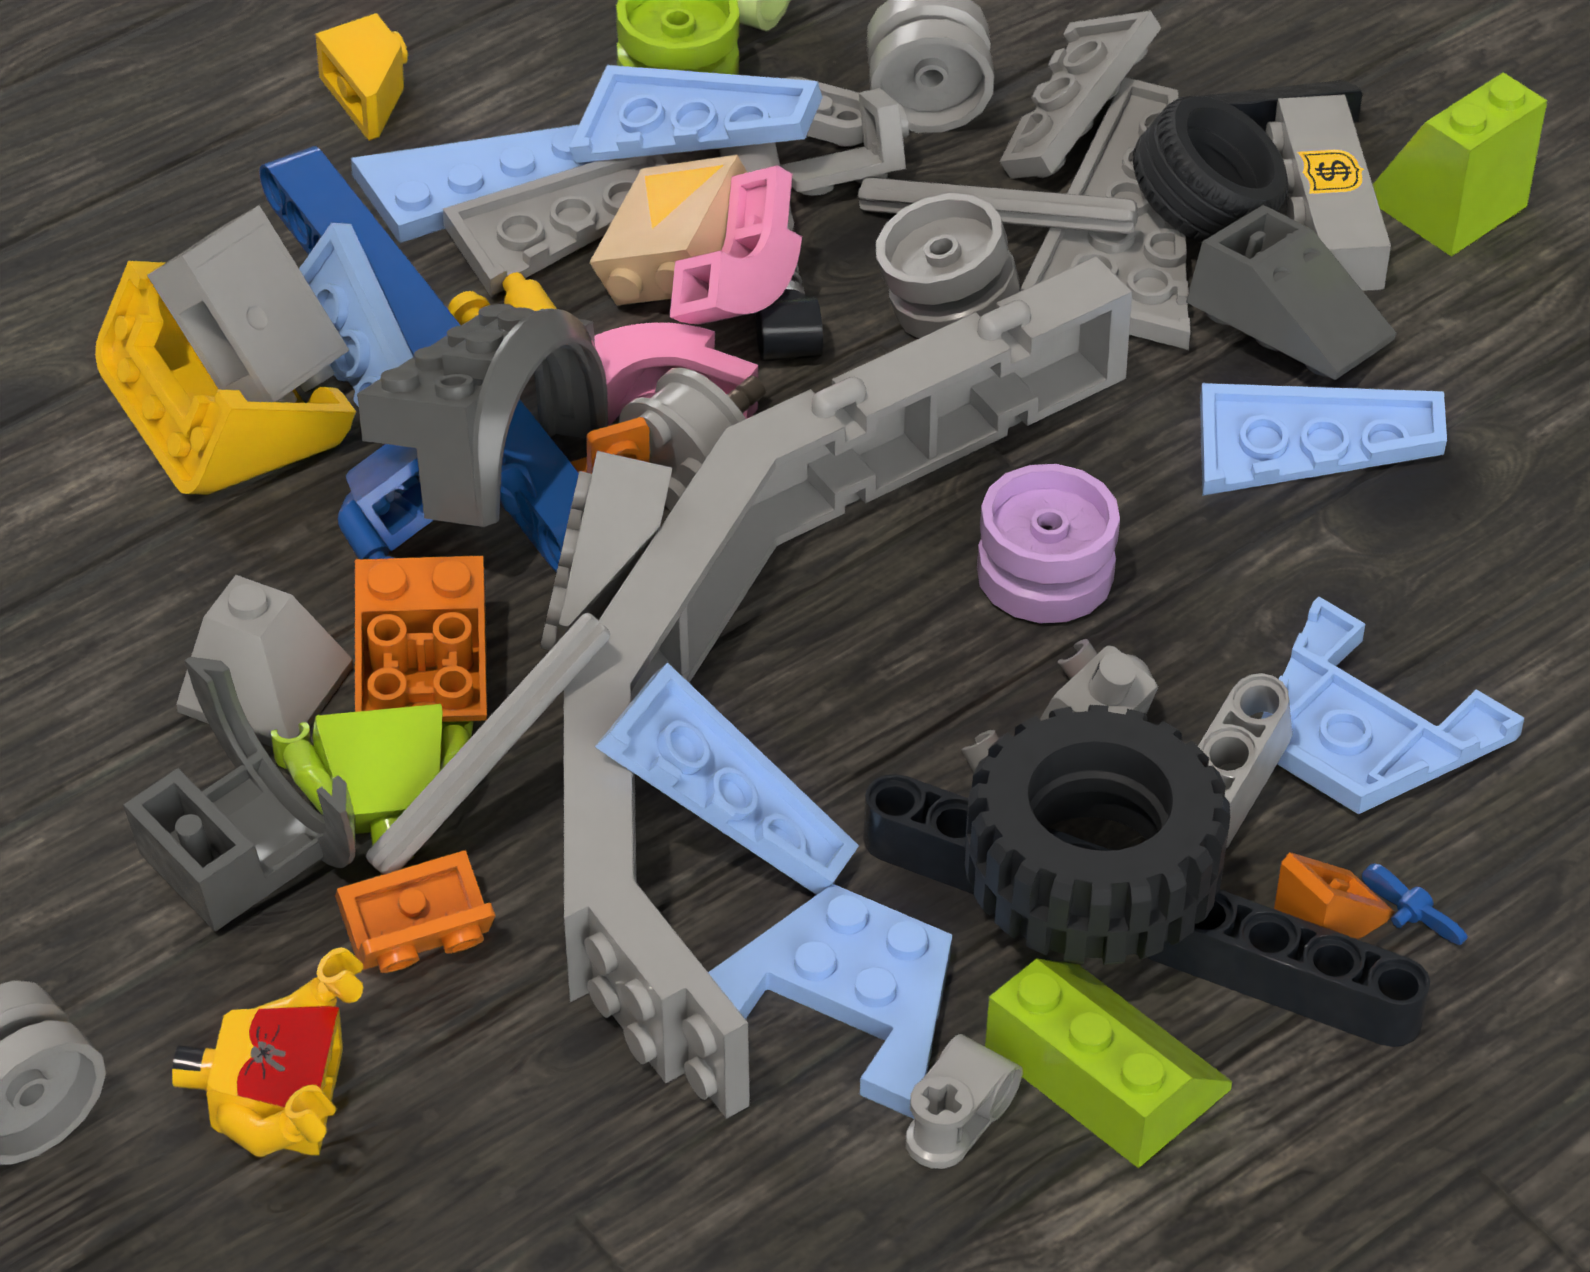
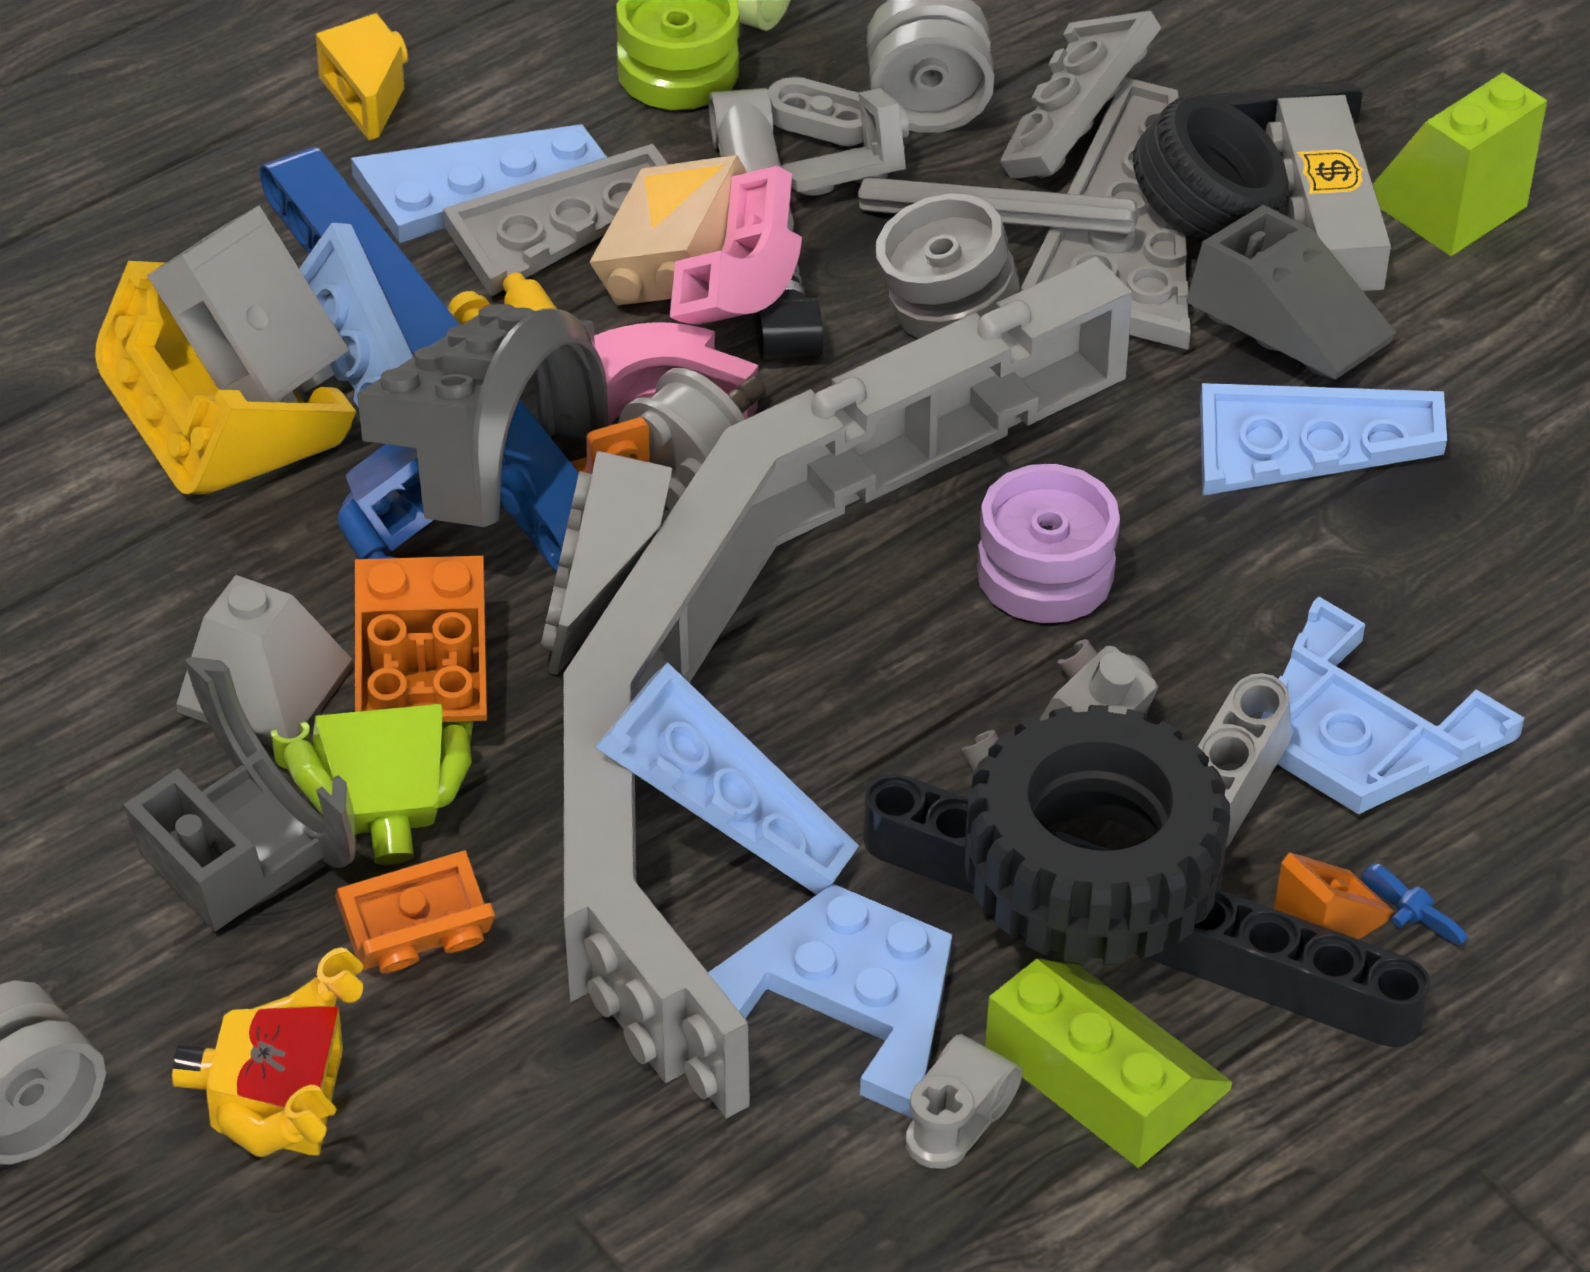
light grey axle [366,613,610,875] -> none
light blue wing [569,65,823,163] -> none

